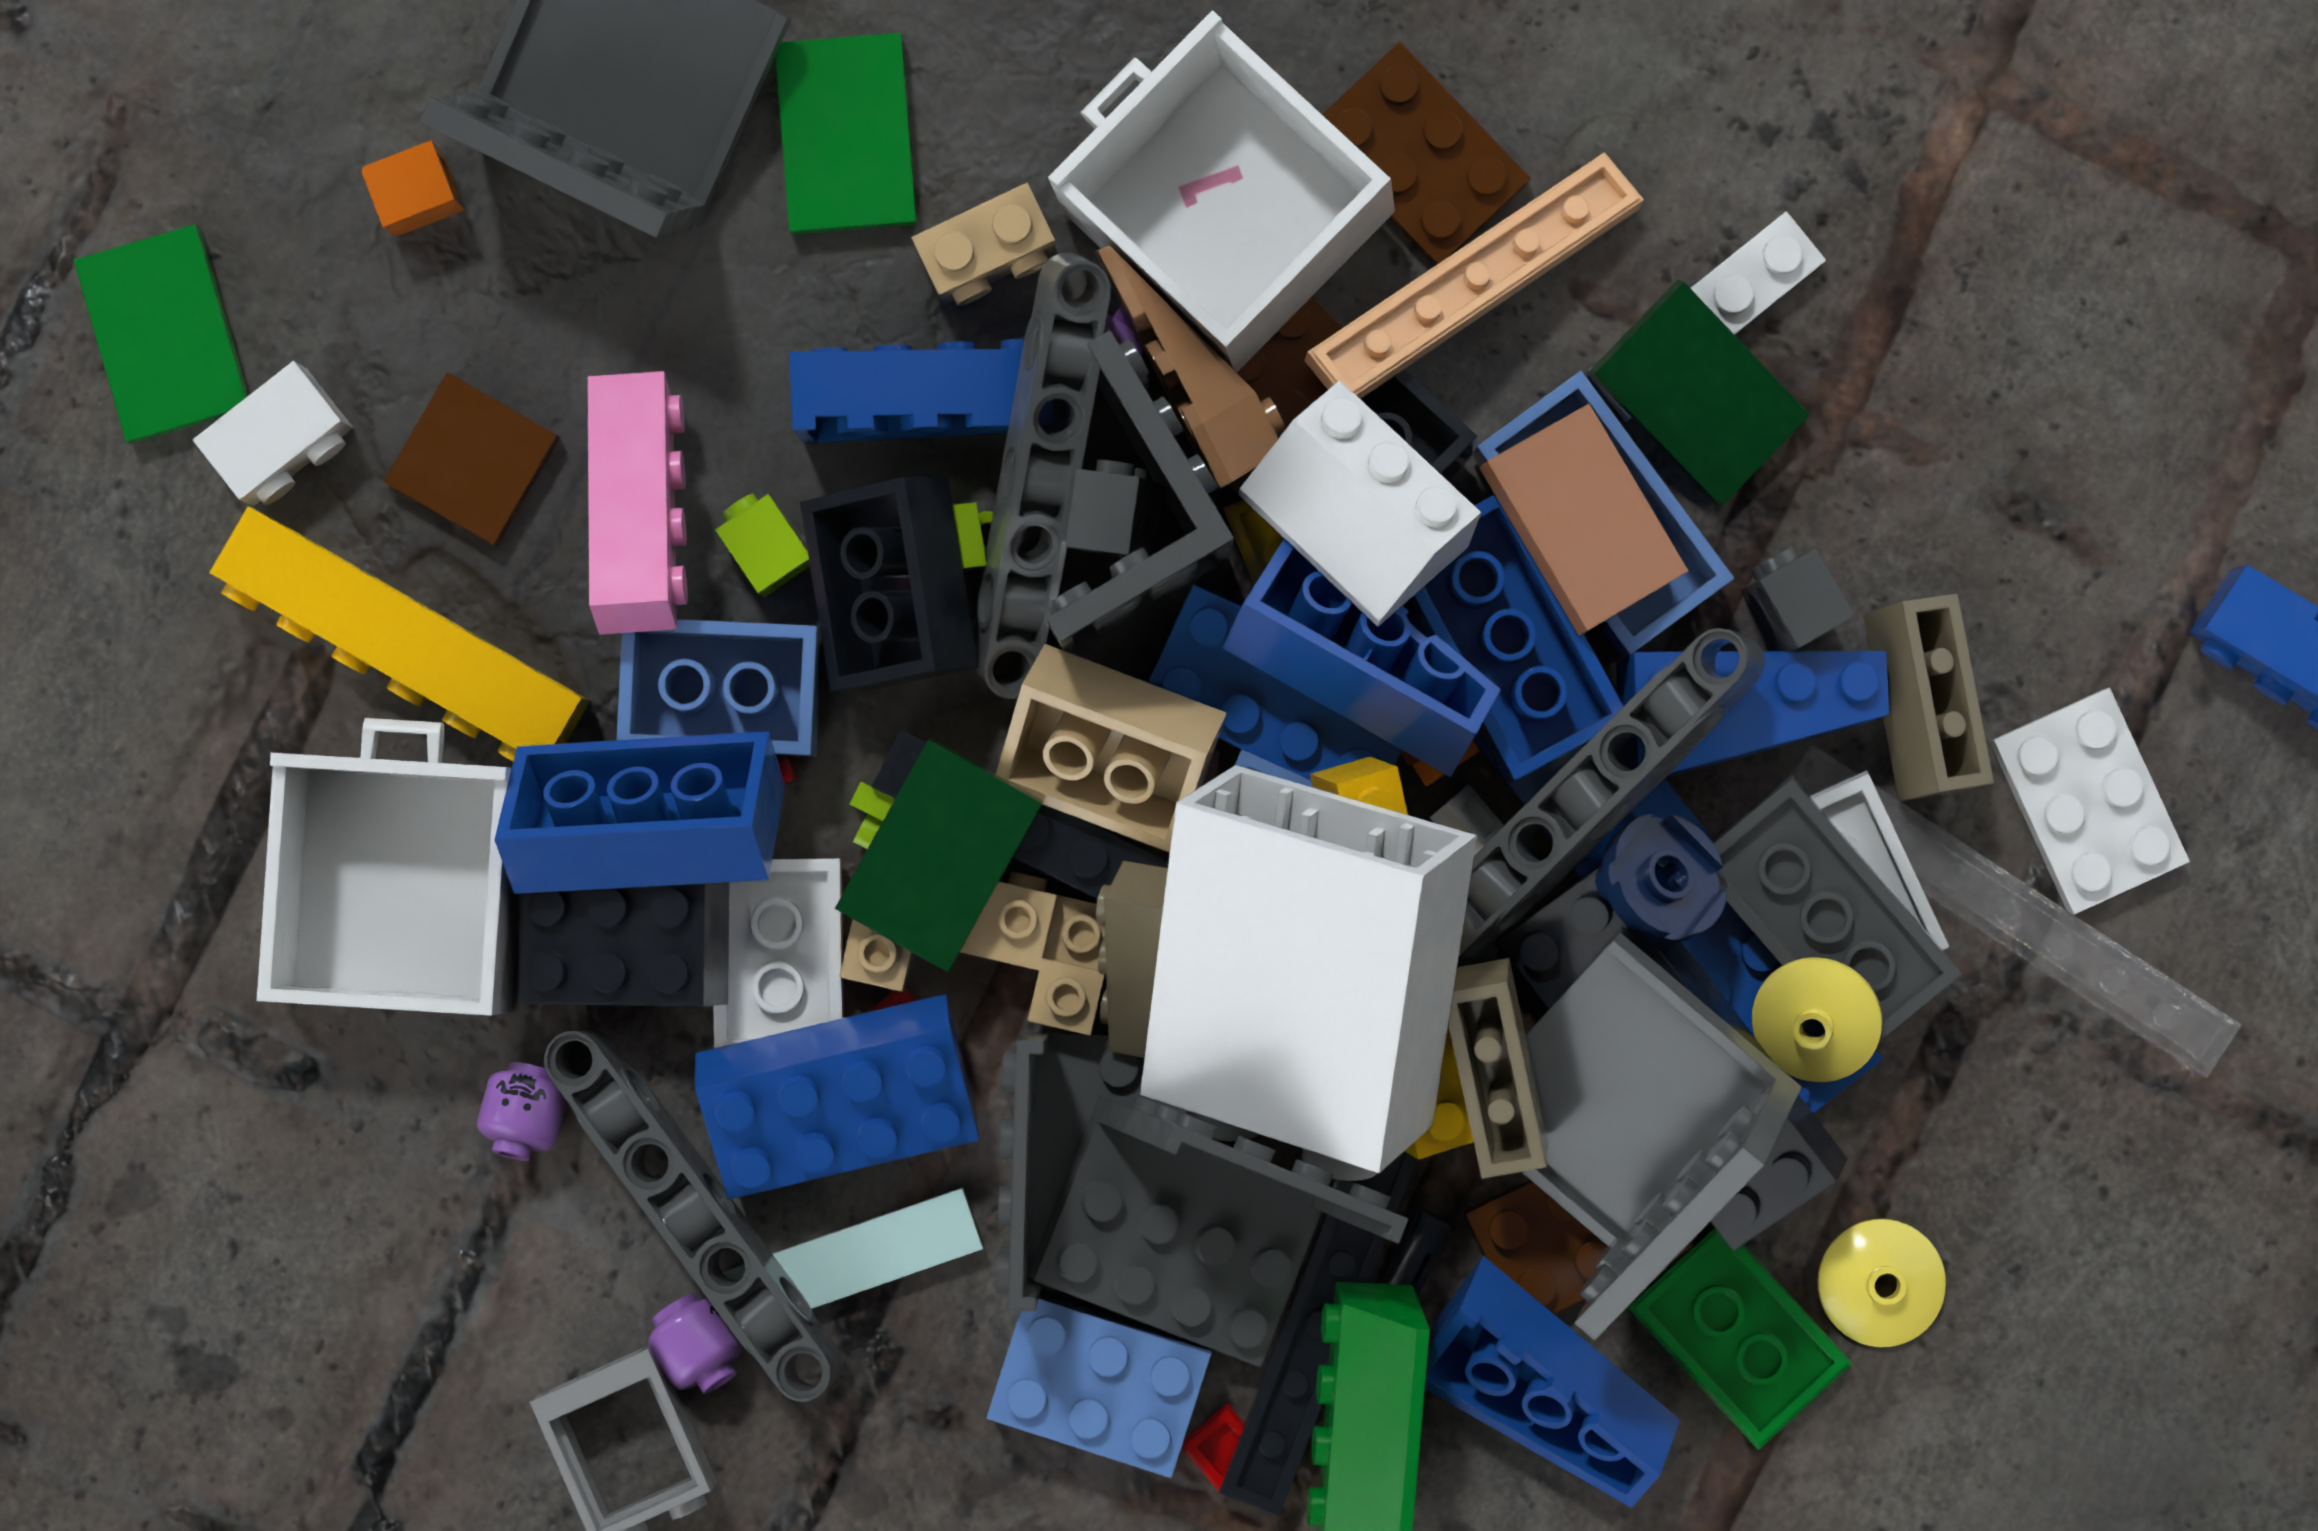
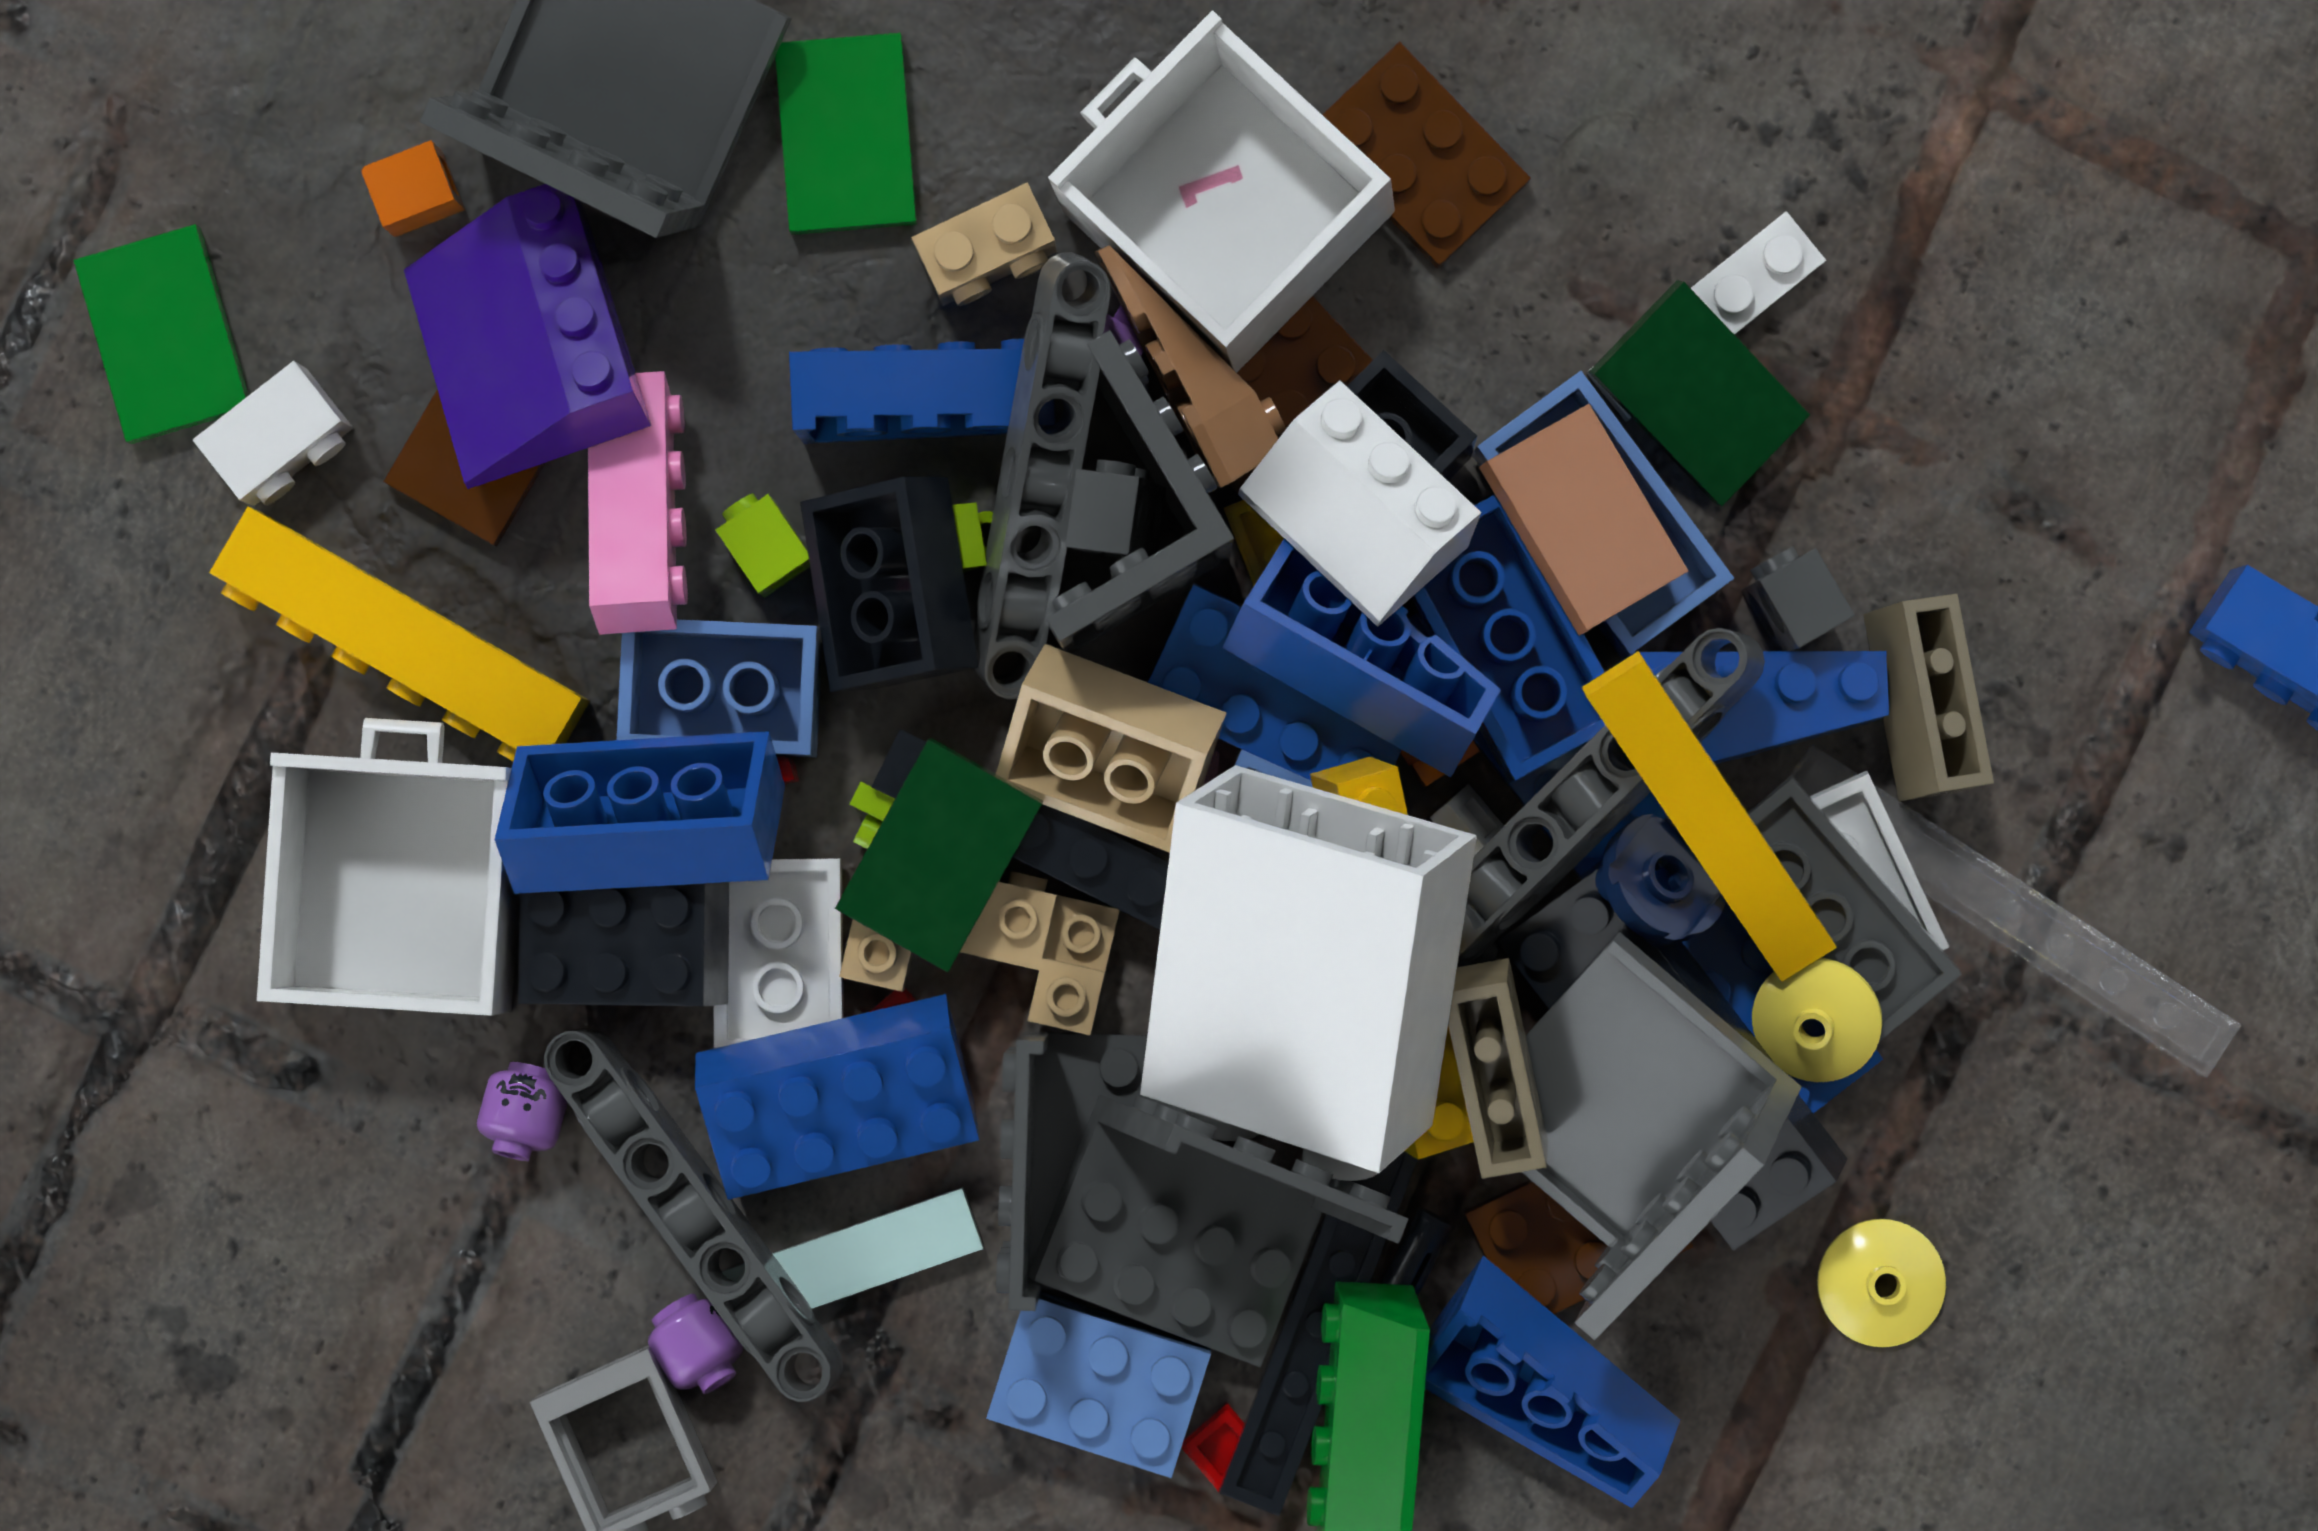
dark tan brick [1096,861,1168,1058] -> none
light nougat tile [1305,152,1644,399] -> none
green tile [1627,1225,1852,1450] -> none
white plate [1989,688,2190,915] -> none
none -> dark purple slope [404,184,651,489]
none -> yellow tile [1582,651,1837,982]

